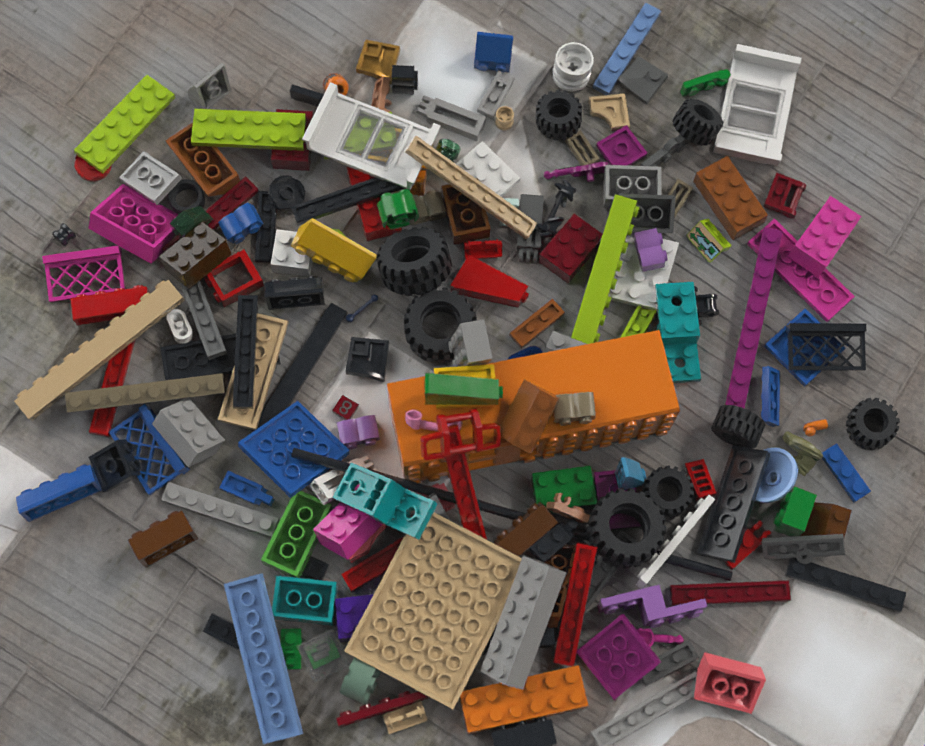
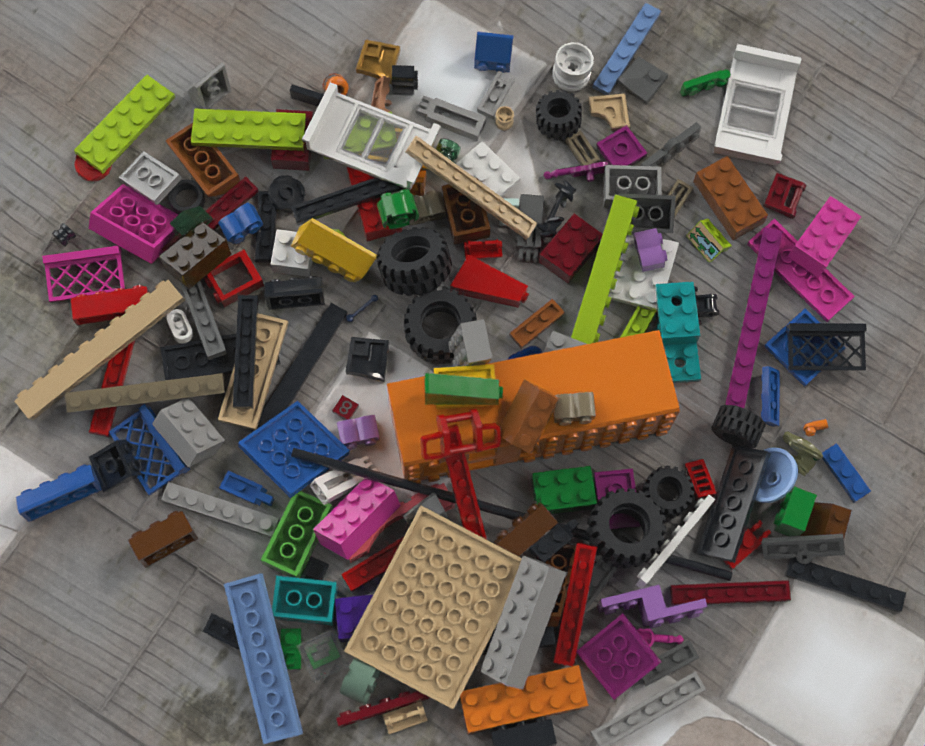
teal bracket [332,463,438,540] -> none
bright pink bar [405,410,462,431] -> none
nougat plate [546,493,590,523] -> none
dark azure slope [615,457,646,490] -> none
black tyre [672,98,723,146] -> none
coral slope [694,652,766,714] -> none
black tyre [846,398,900,450] -> none

